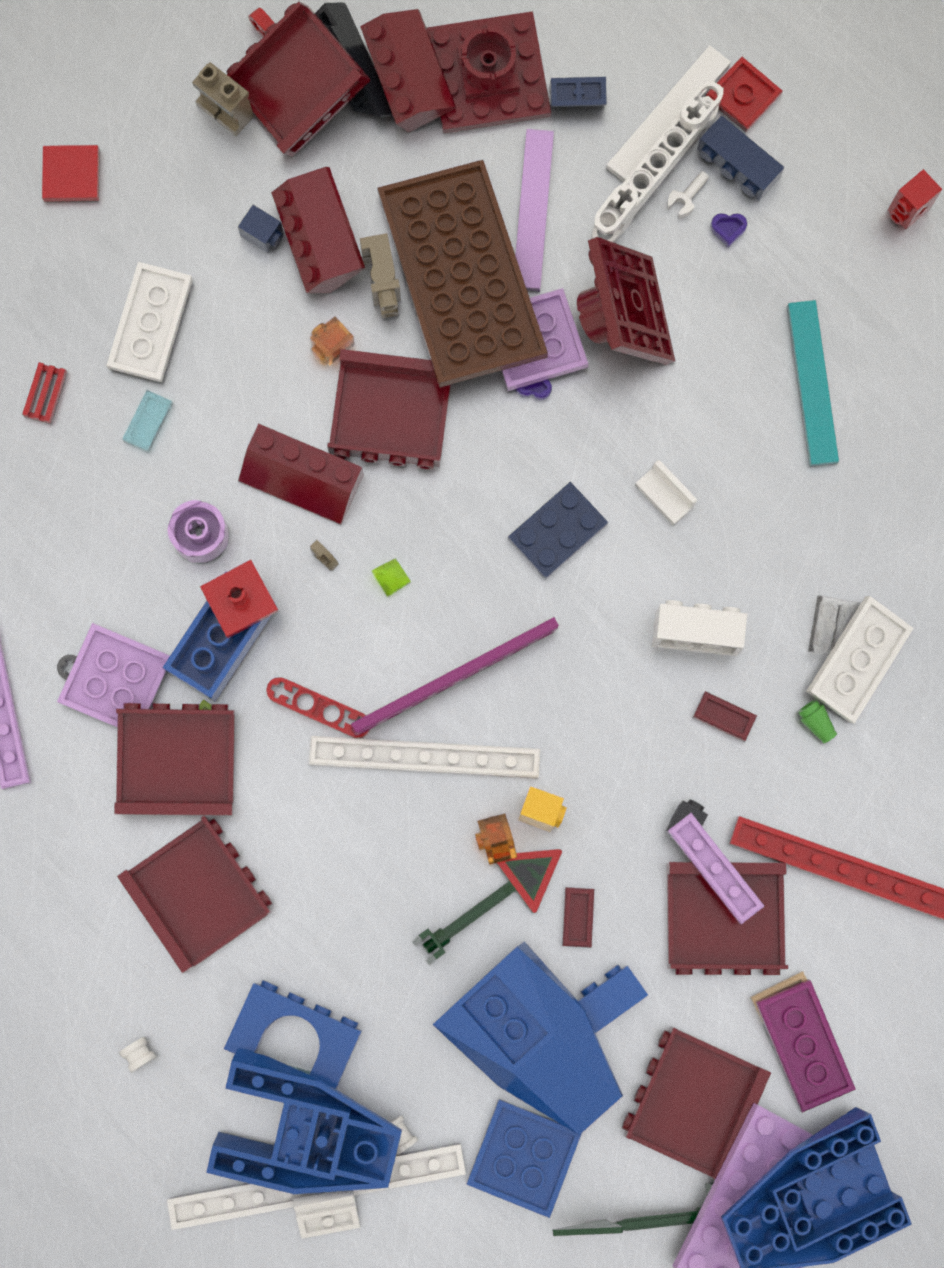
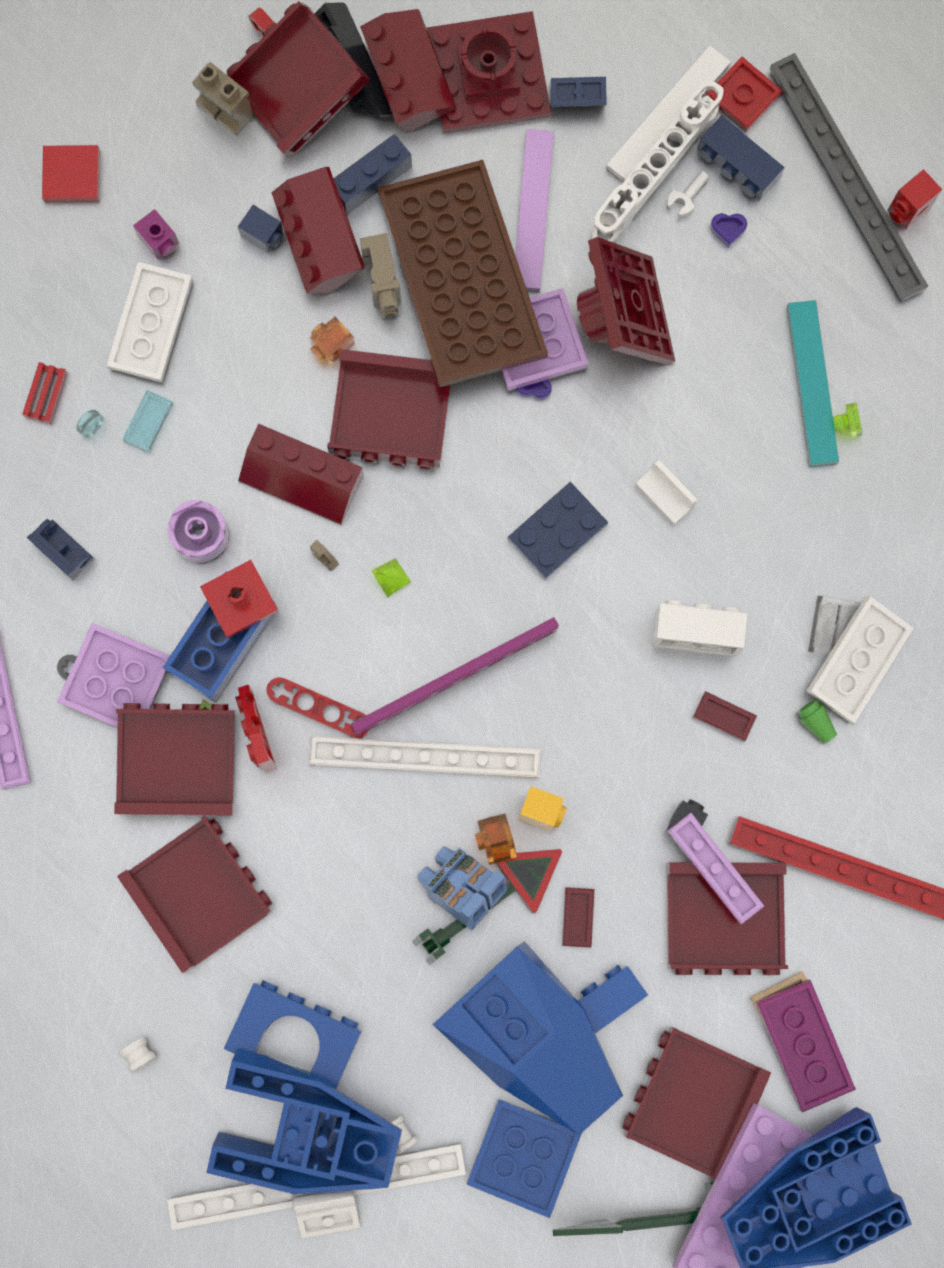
none -> dark blue hinge [27,519,94,581]
none -> clear light blue tile [76,410,104,438]
none -> magenta brick [133,209,179,260]
none -> red plate [235,684,277,772]
none -> dark blue brick [334,134,412,215]
none -> medium blue hips [417,846,508,930]
none -> dark grey plate [770,53,928,301]
none -> clear neon green tile [833,402,862,438]

